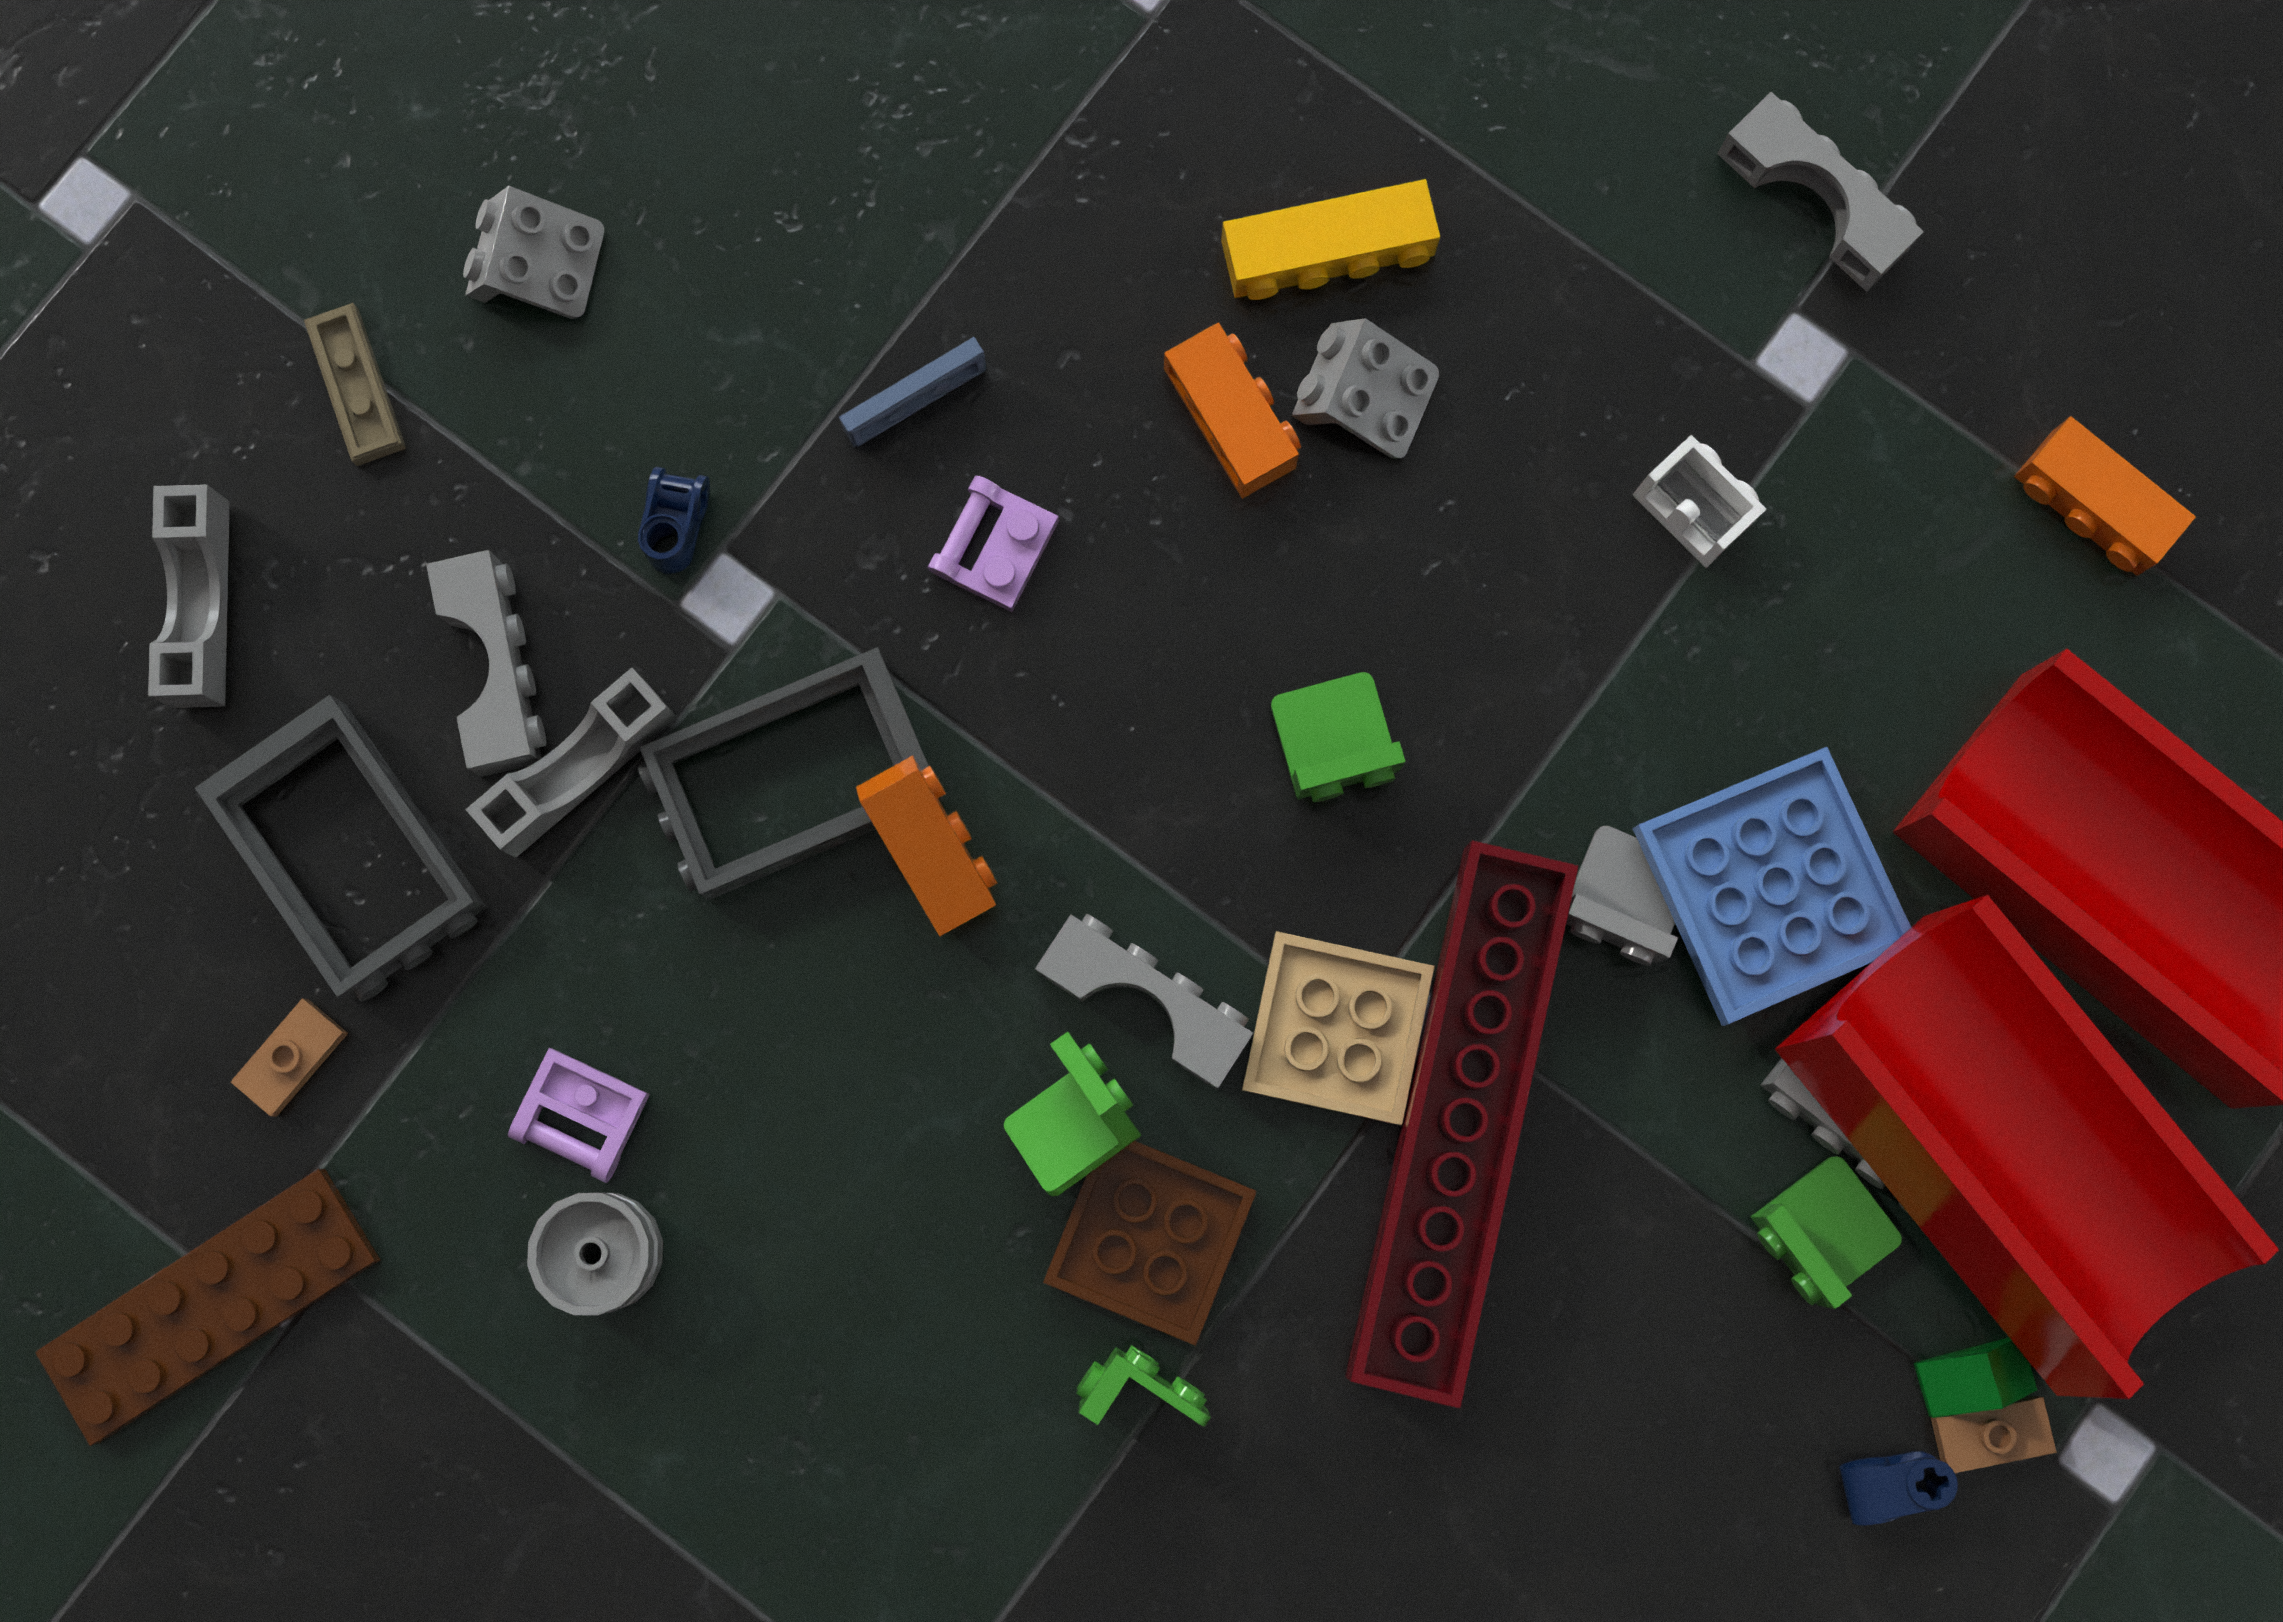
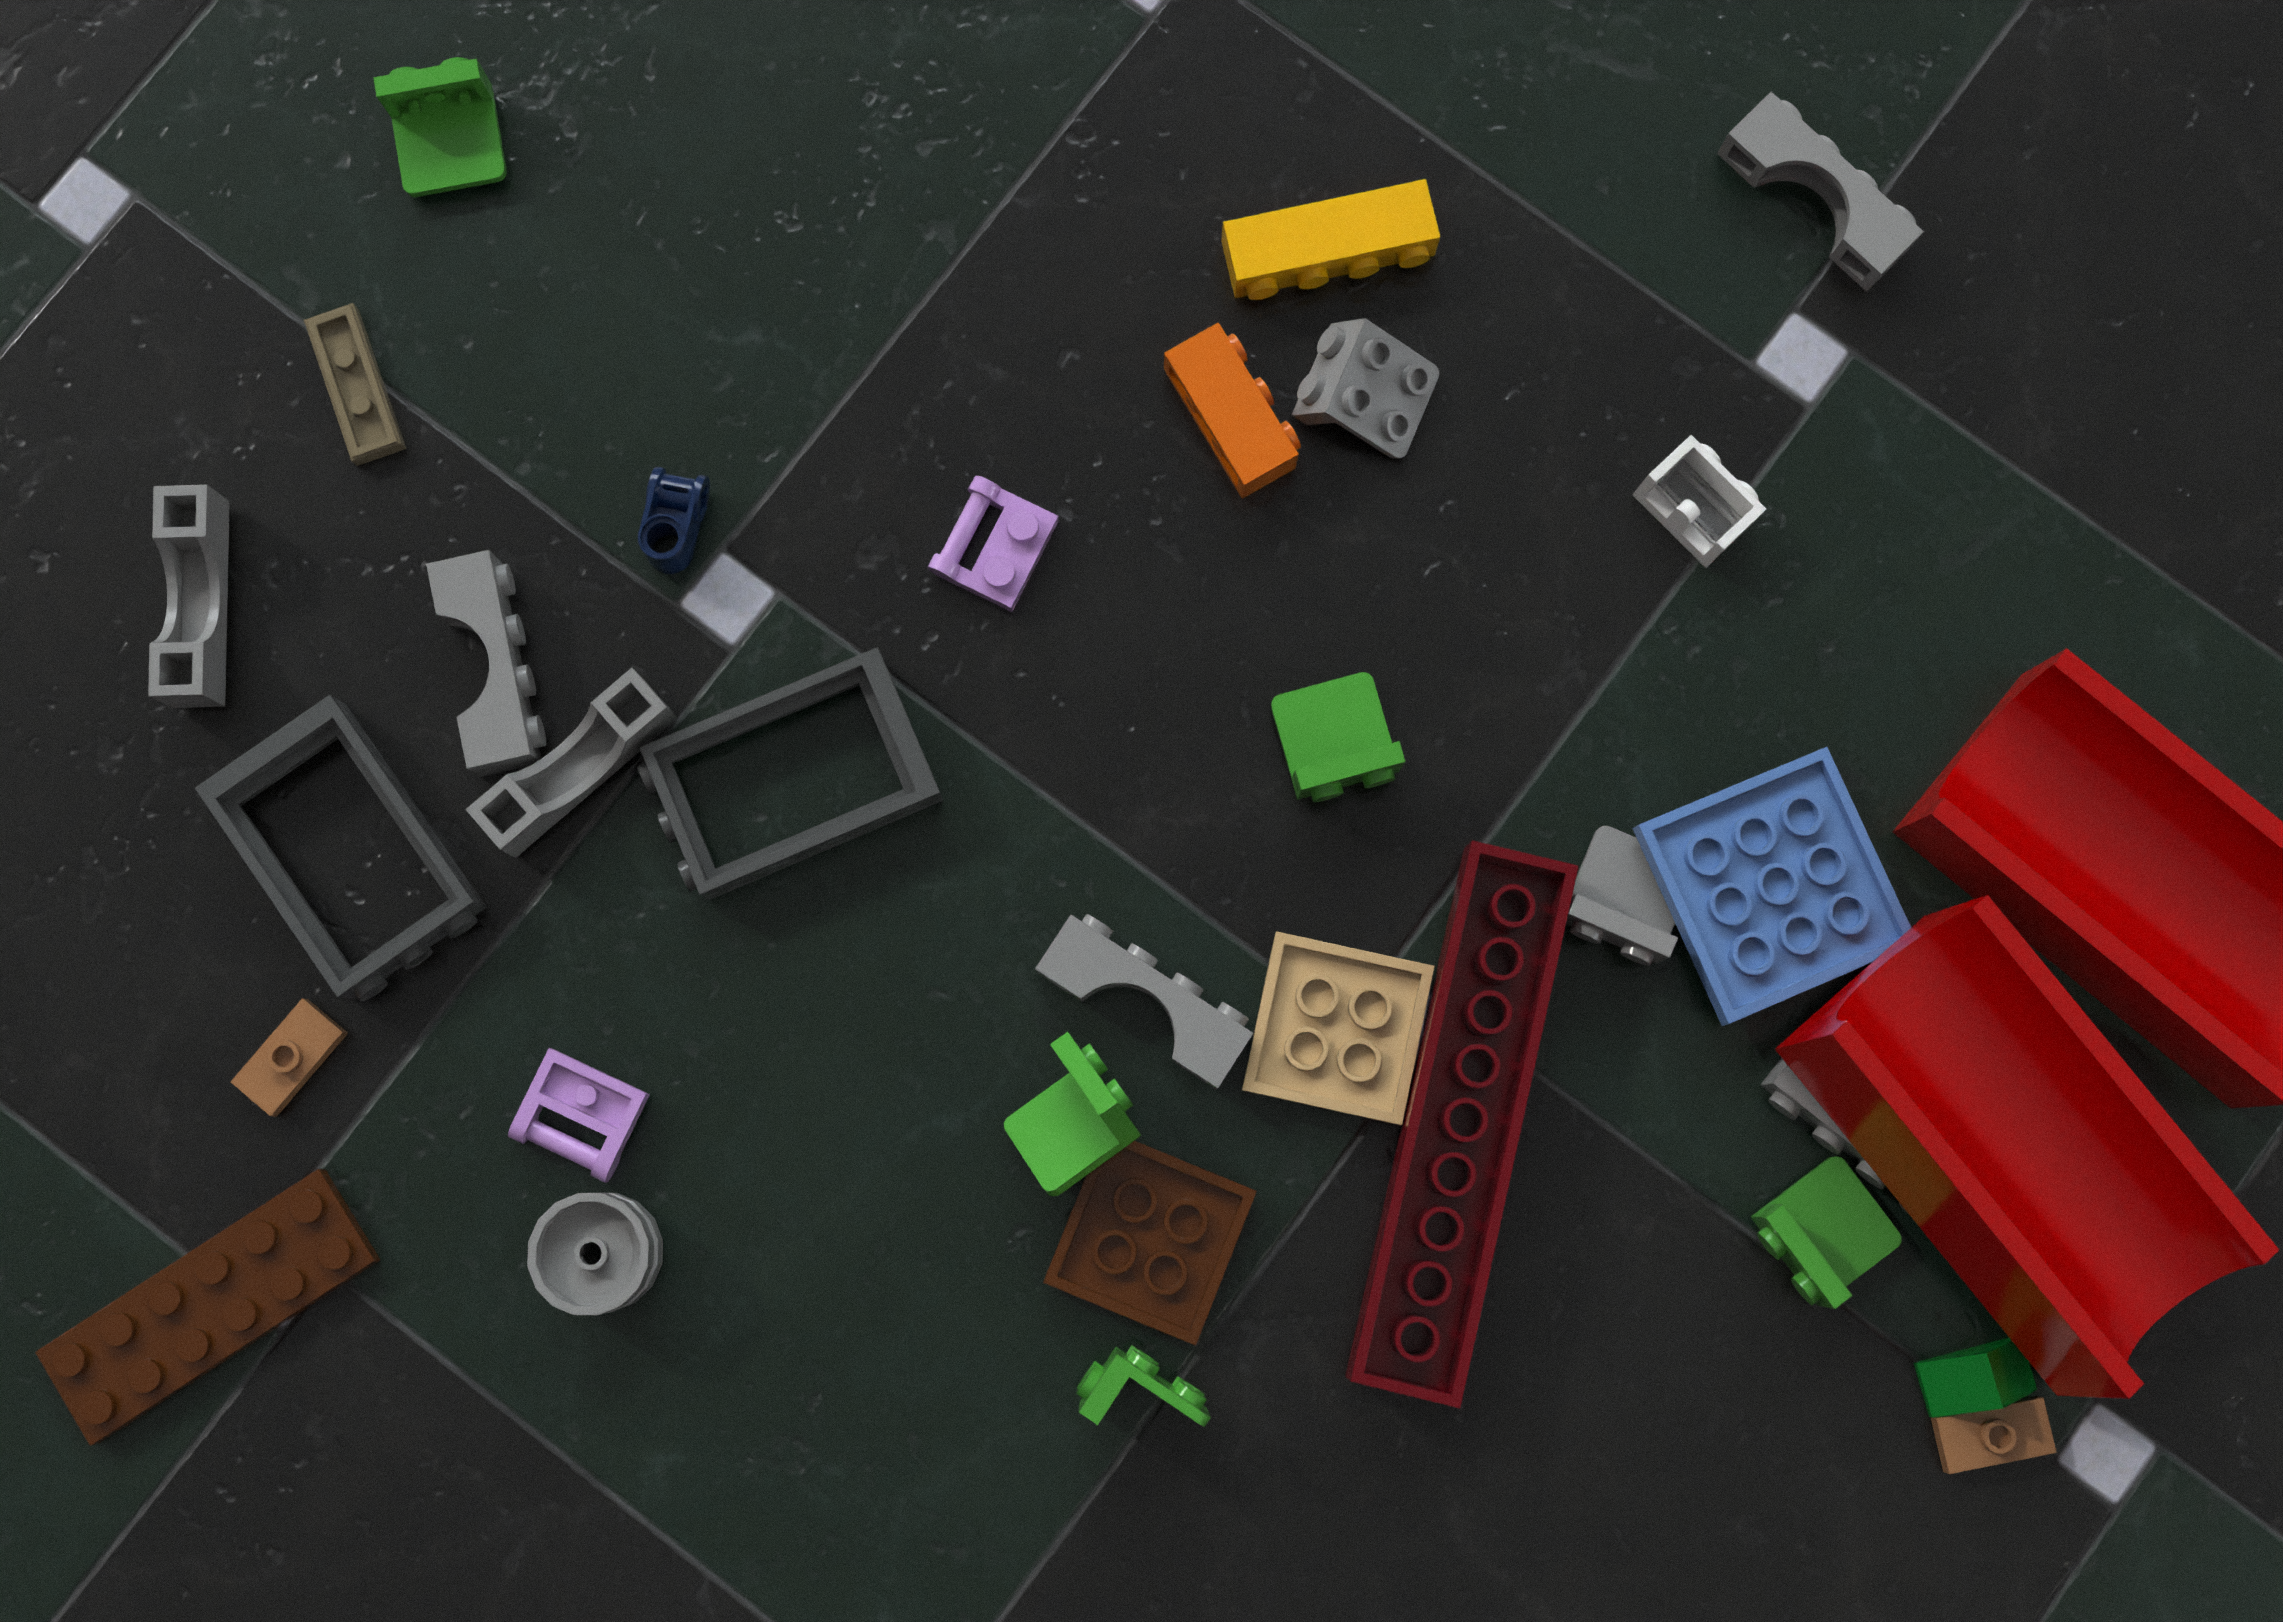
light grey bracket [463,186,604,319] -> none
sand blue tile [839,337,987,447] -> none
orange brick [856,755,998,937] -> none
dark blue piece [1839,1451,1958,1525] -> none
orange brick [2014,416,2196,576] -> none
none -> bright green bracket [373,57,507,197]

